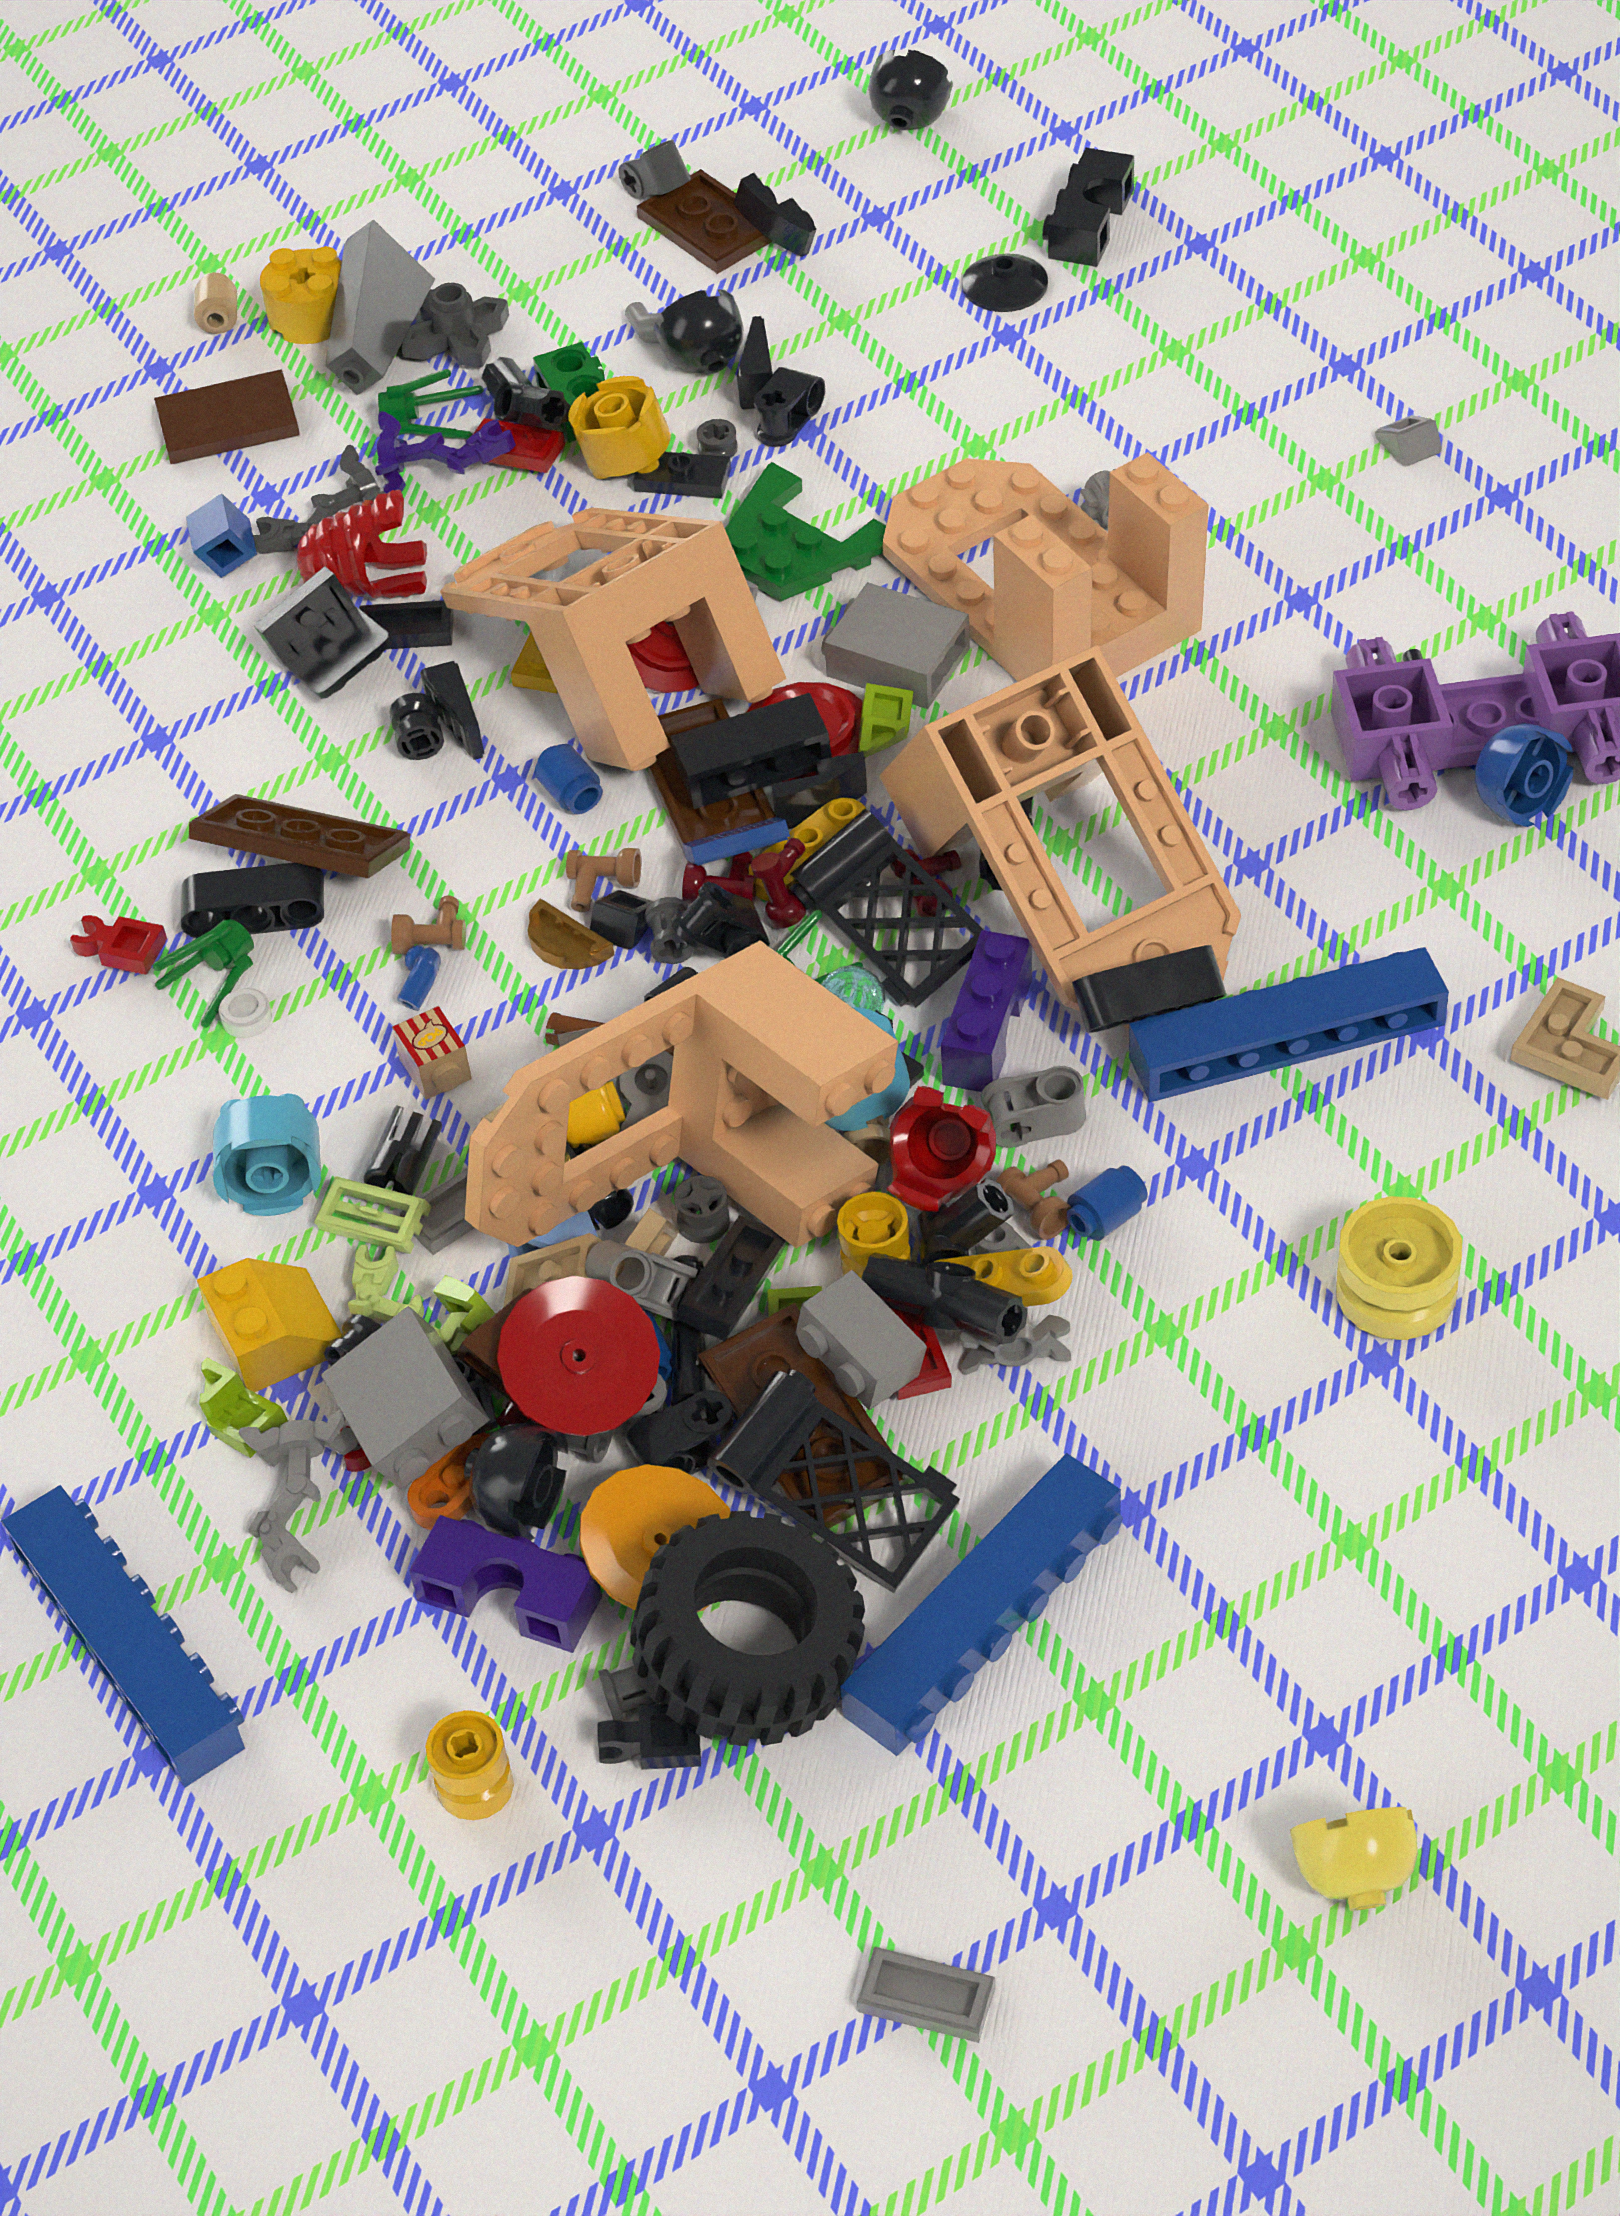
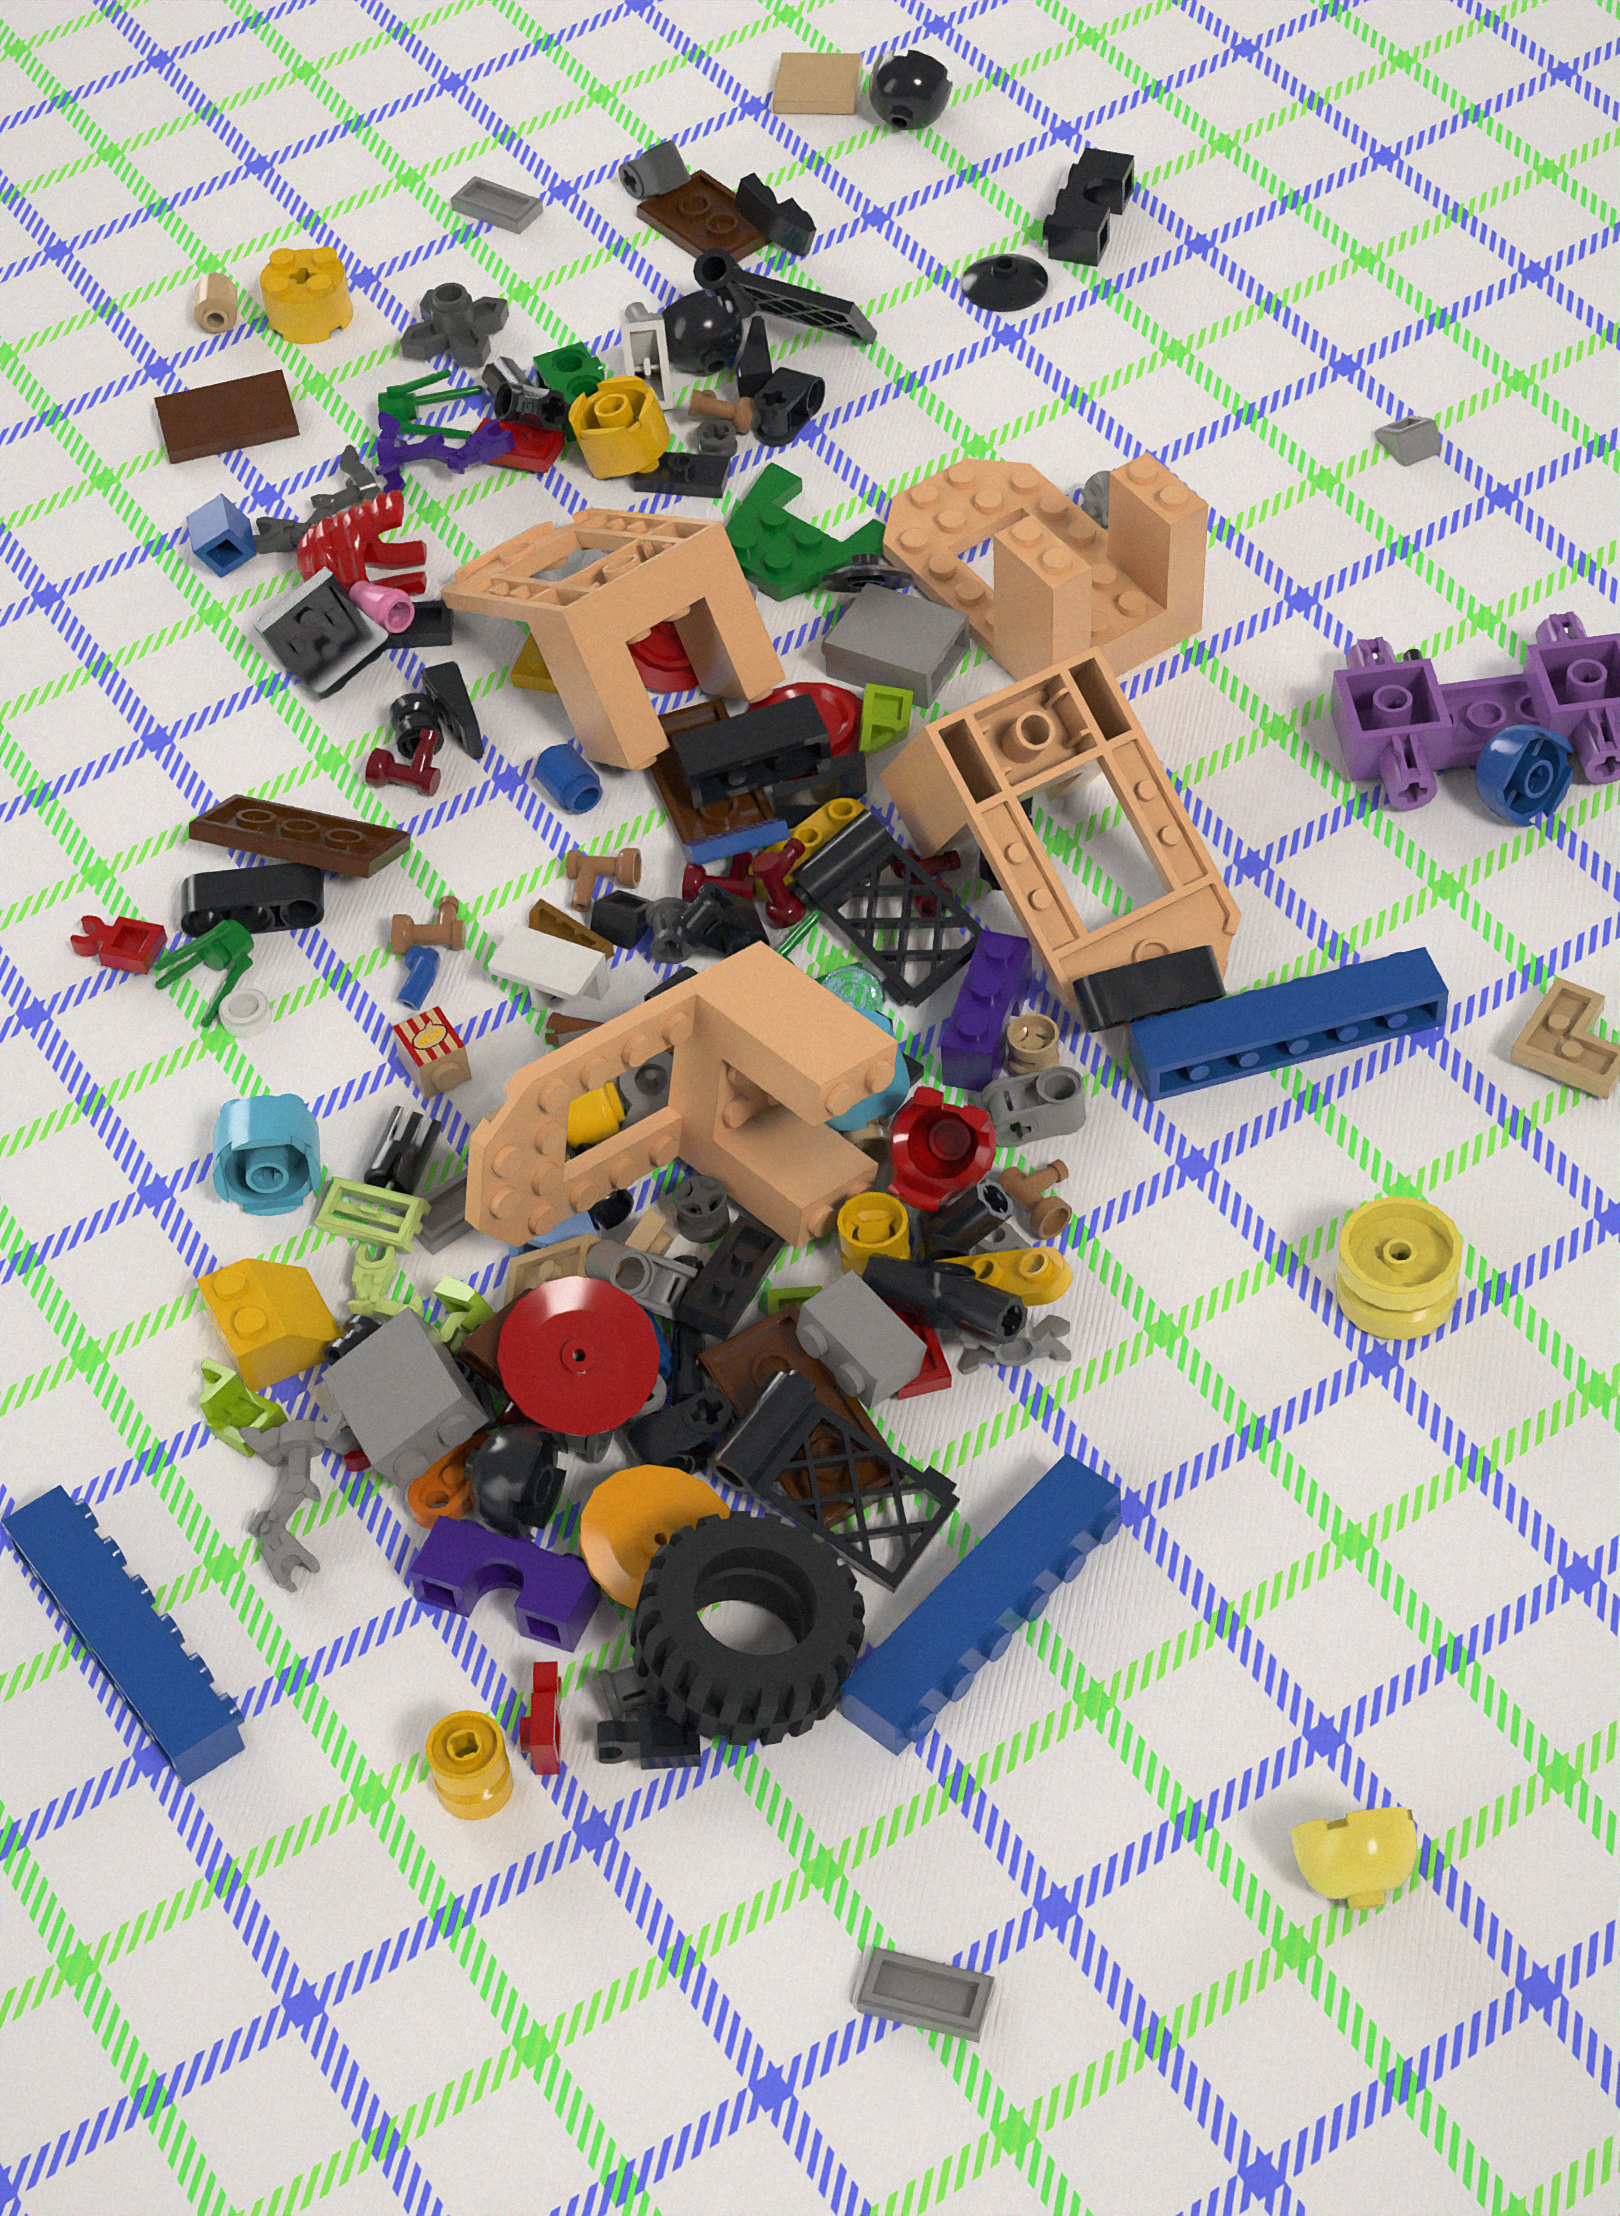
slope [325,219,435,395] -> none
blue brick [1067,1165,1148,1241] -> none
none -> bright pink cone [349,580,415,634]
none -> dark red piece [365,729,441,797]
none -> light grey tile [450,176,543,235]
none -> white panel [488,924,610,1011]
none -> red plate [520,1661,562,1775]
none -> white slope [620,319,674,411]
none -> medium nougat piece [688,389,755,434]
none -> black piece [693,248,878,345]
none -> tan tile [773,52,863,115]
none -> black dish [819,554,913,593]
none -> tan wheel [1007,1013,1060,1077]

